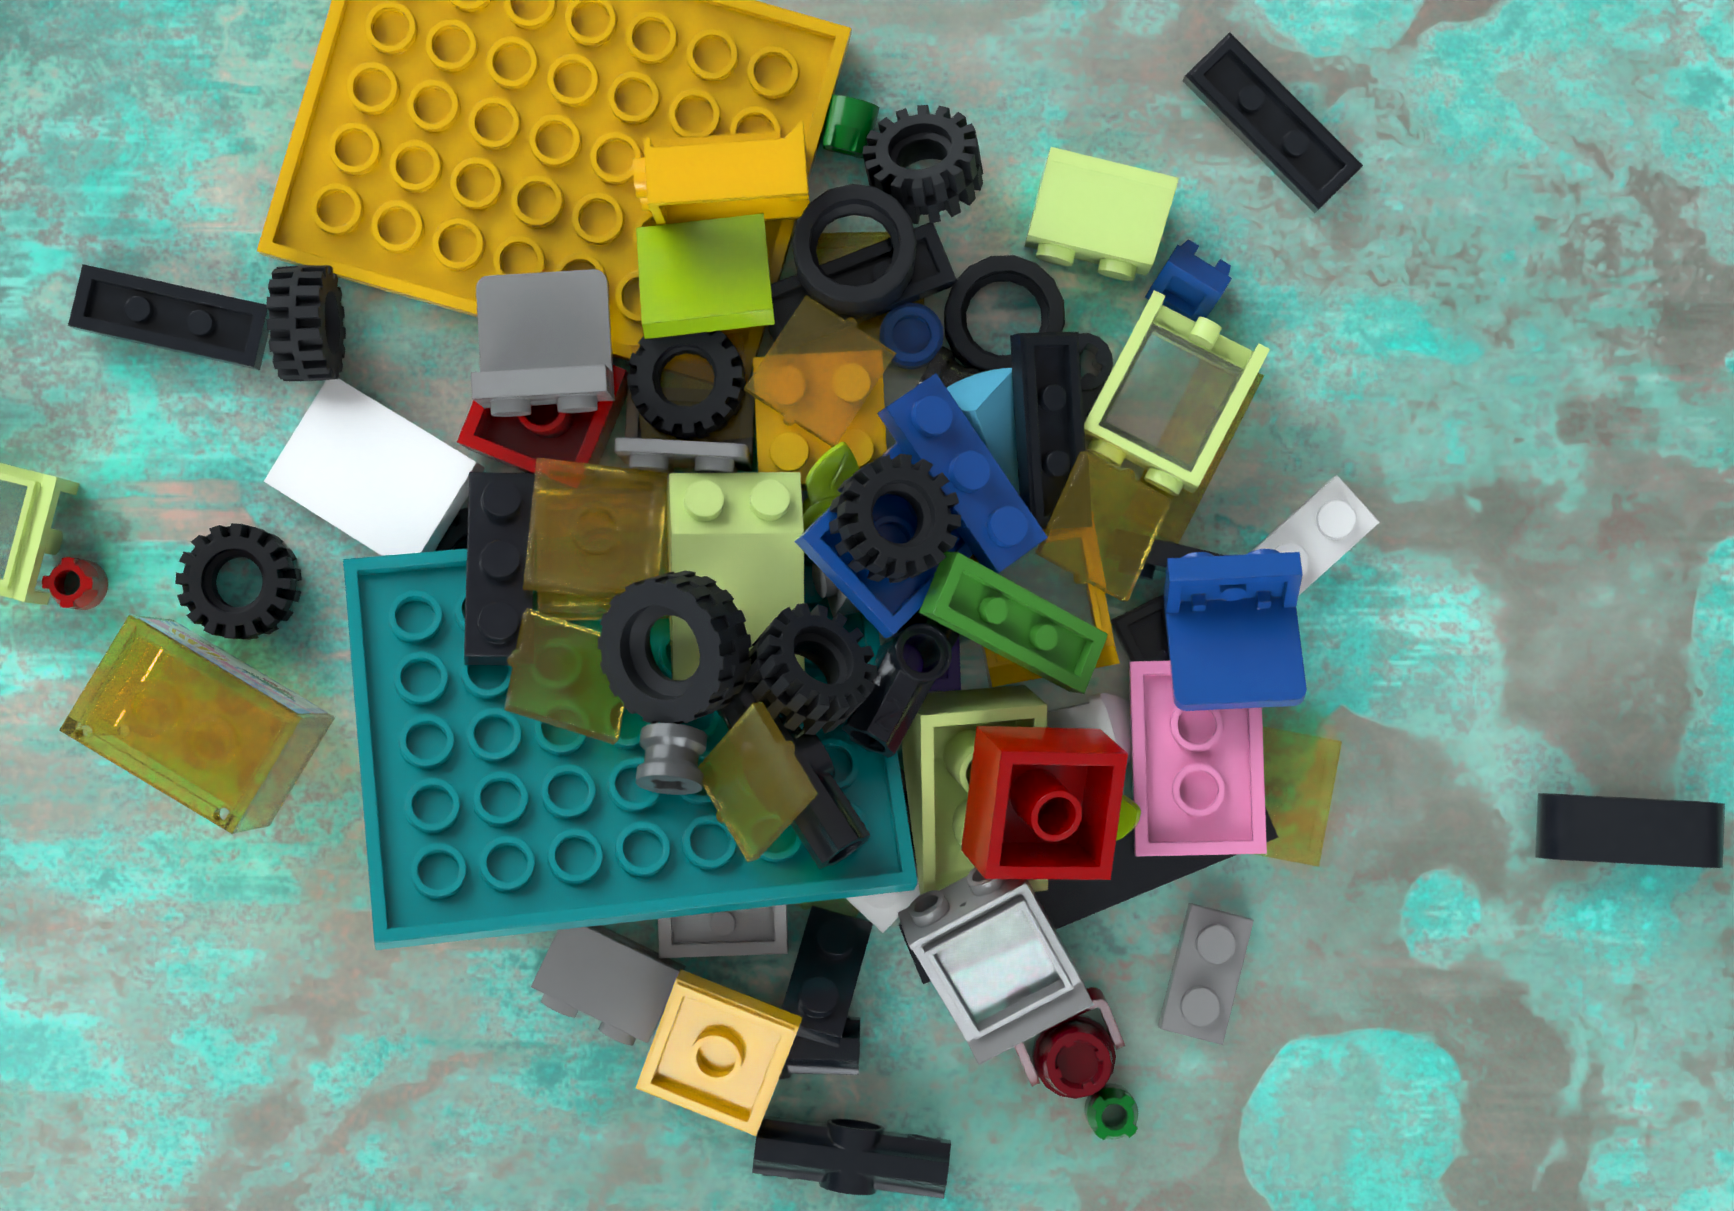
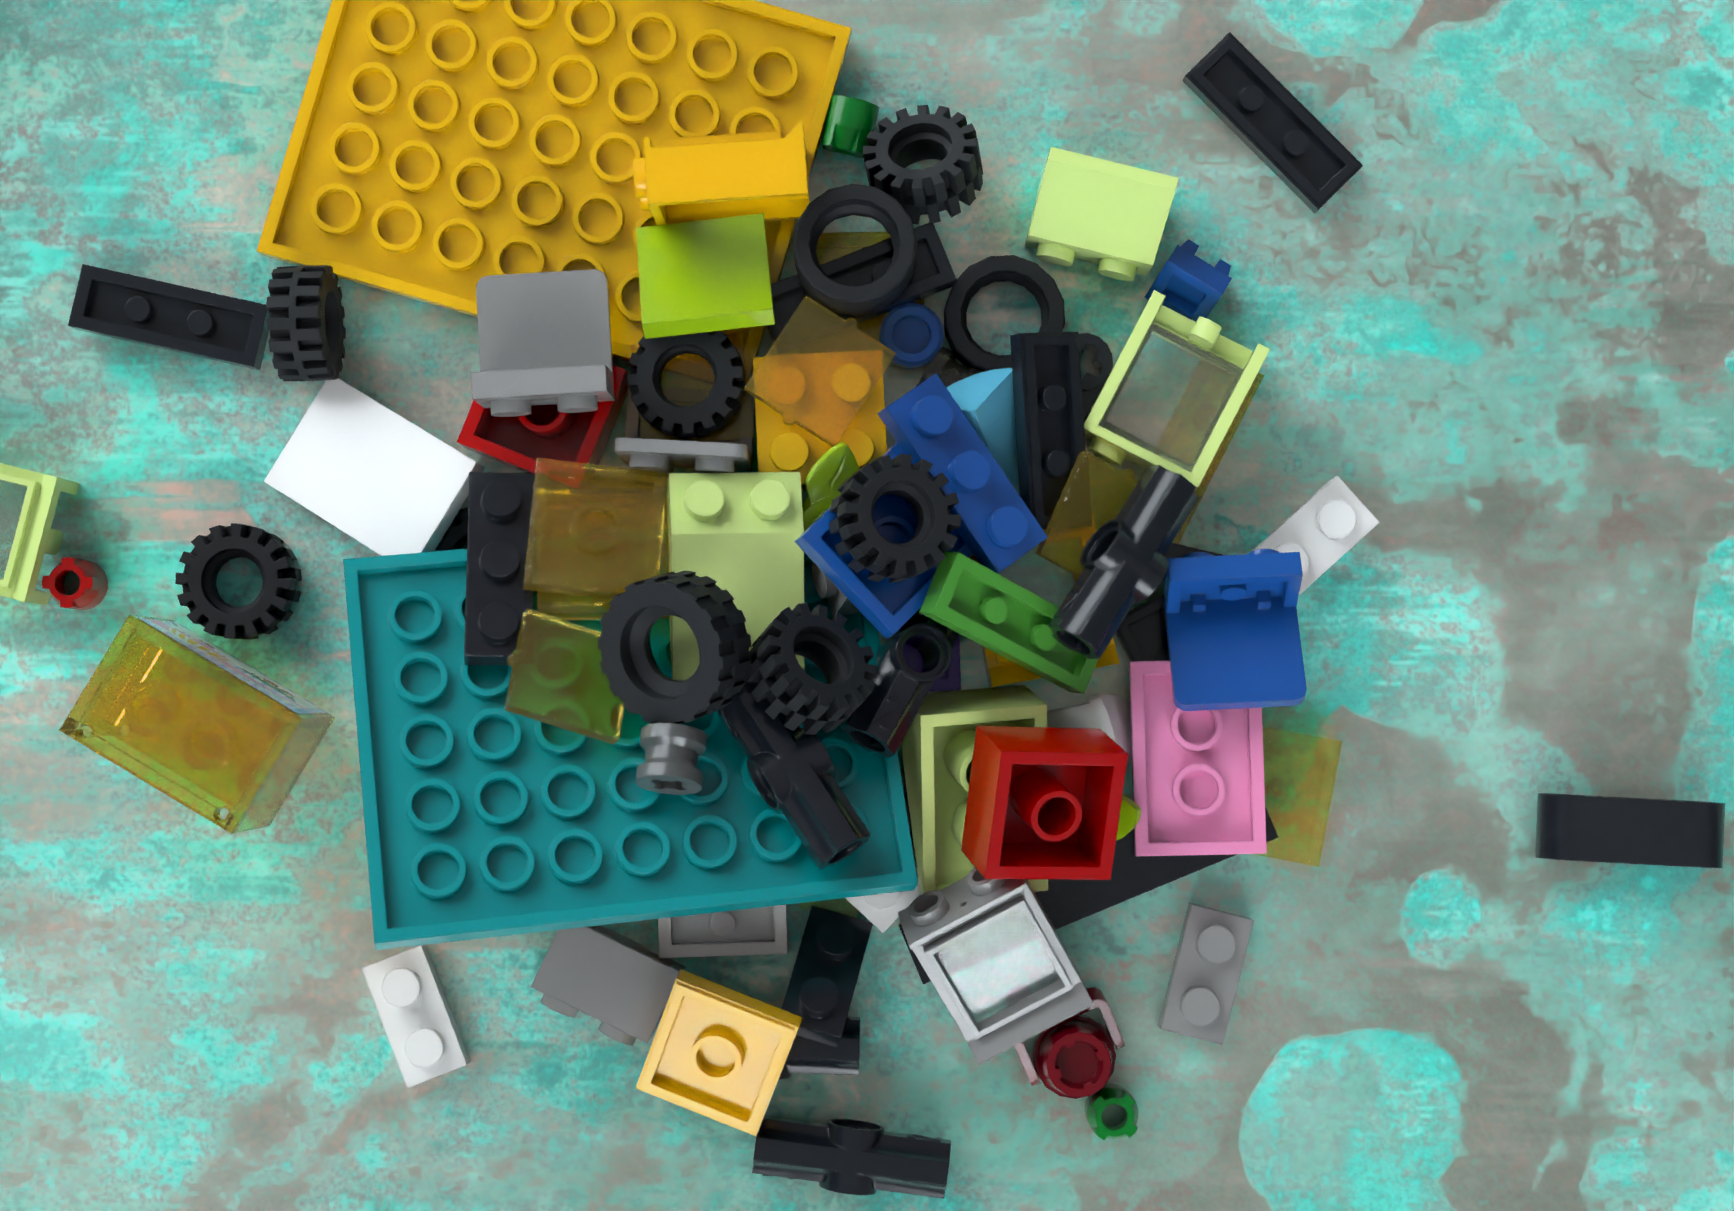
clear yellow piece [698,702,818,862] -> none
none -> white plate [361,945,471,1088]
none -> black piece [1048,465,1199,659]

